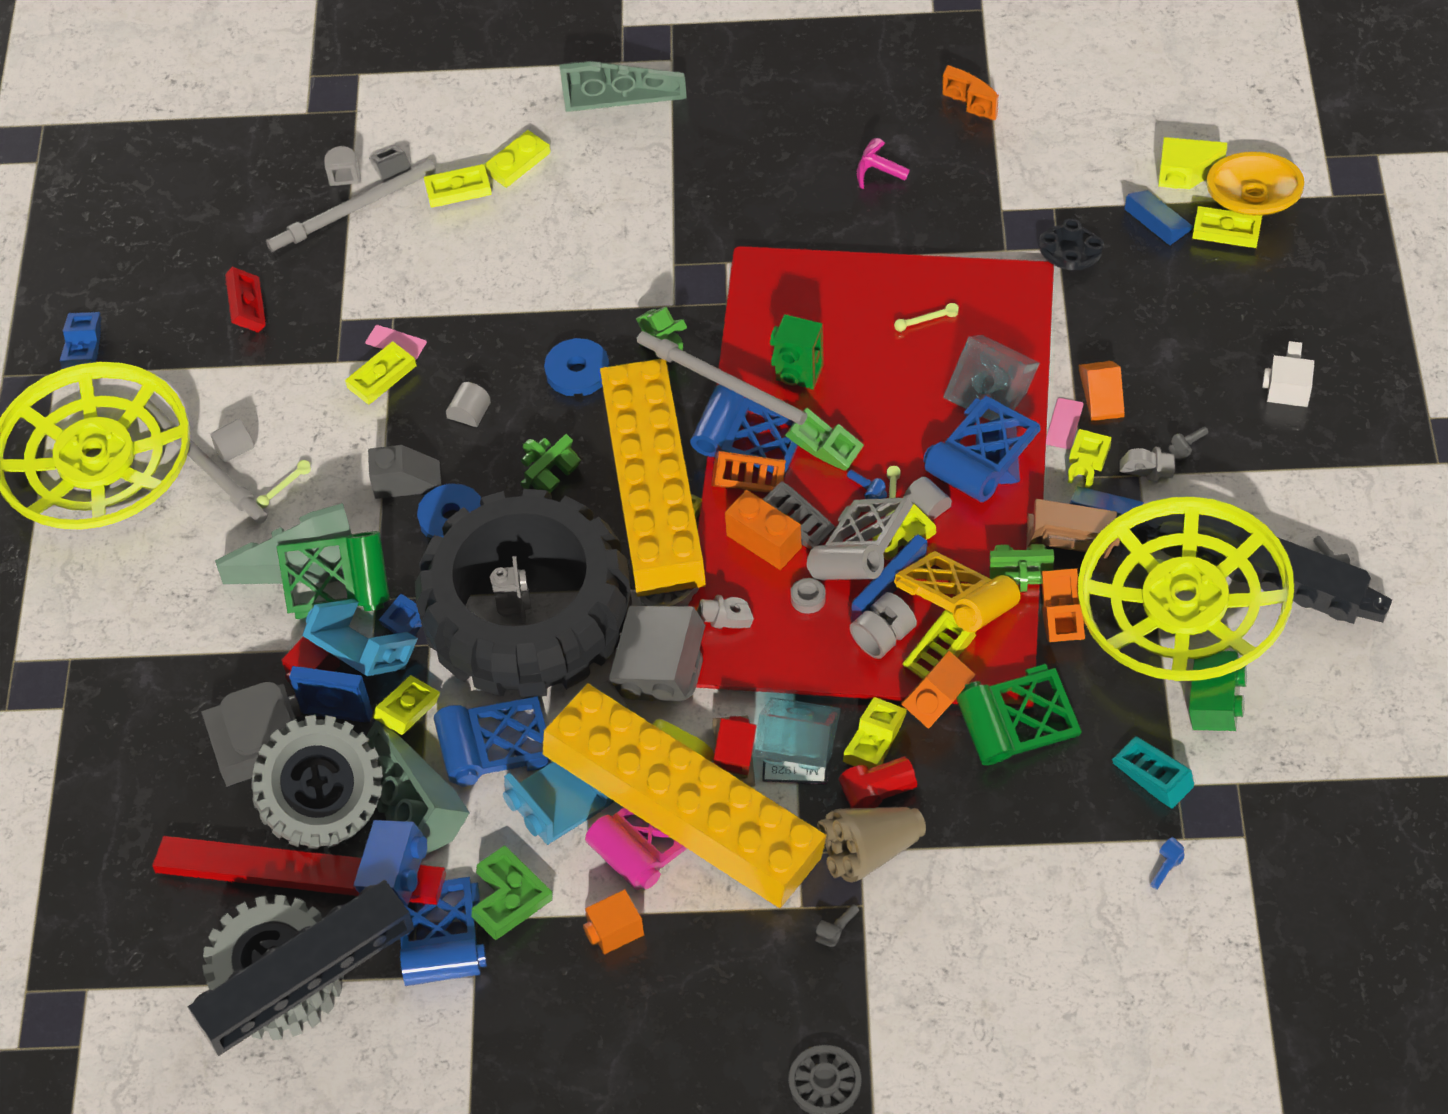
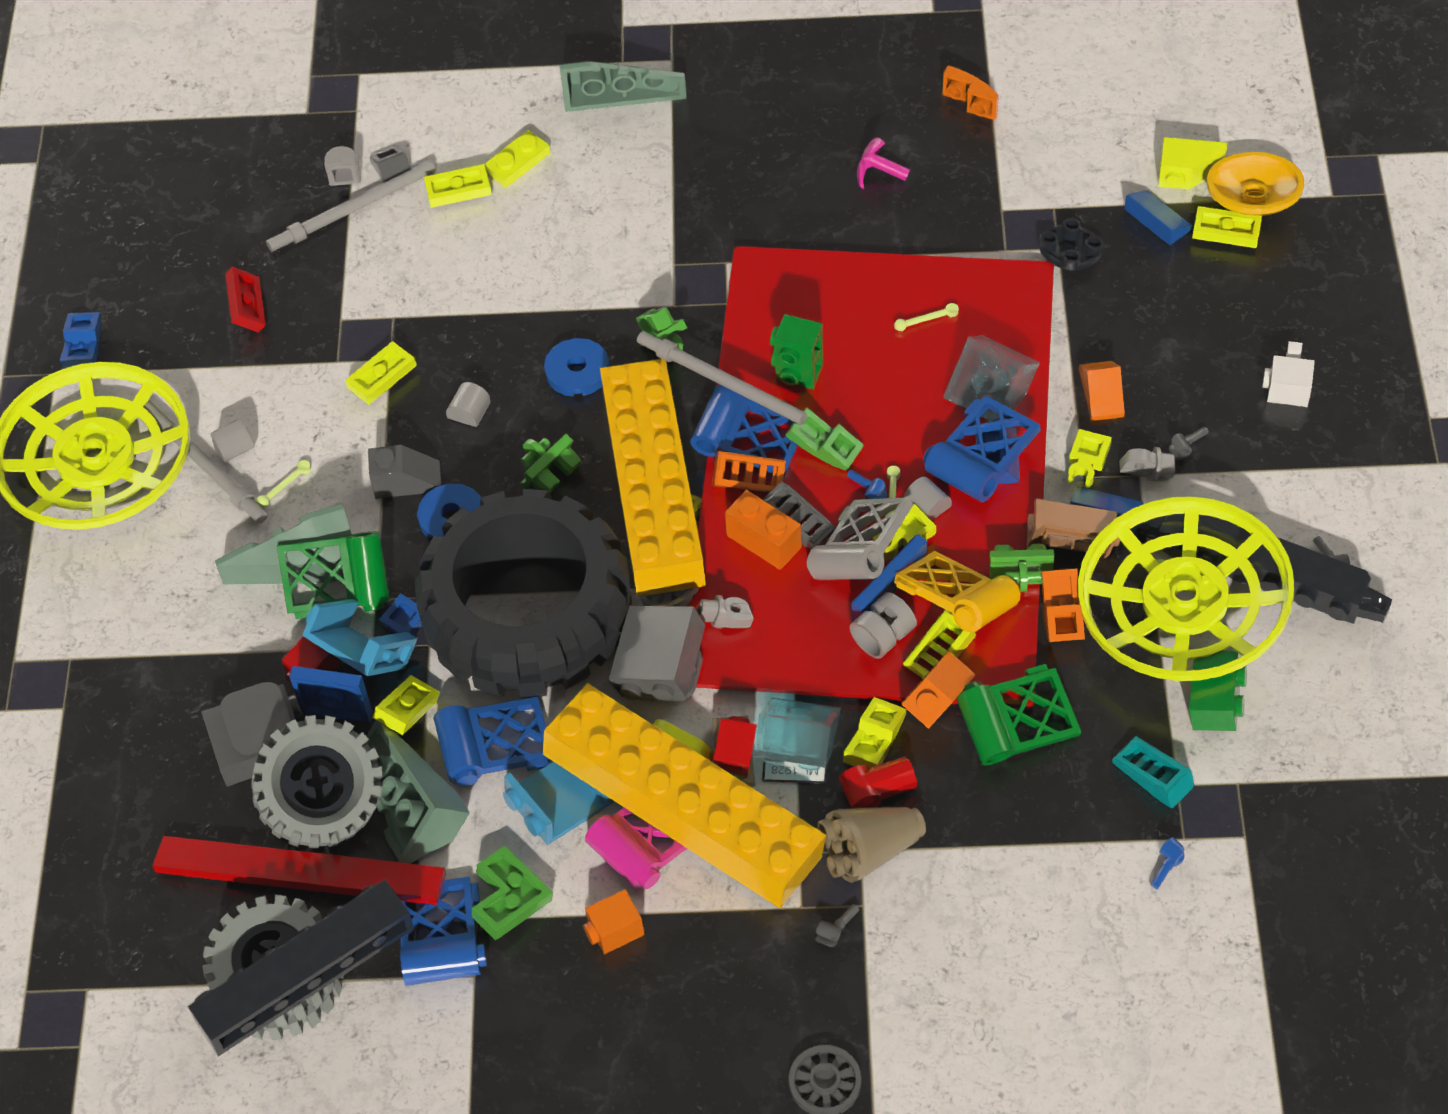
blue brick [353,820,428,906] -> none
bright pink sticker [365,325,427,360] -> none
light grey hinge [490,556,531,624] -> none
light grey tile [791,578,826,614] -> none
bright pink sticker [1046,398,1083,449] -> none

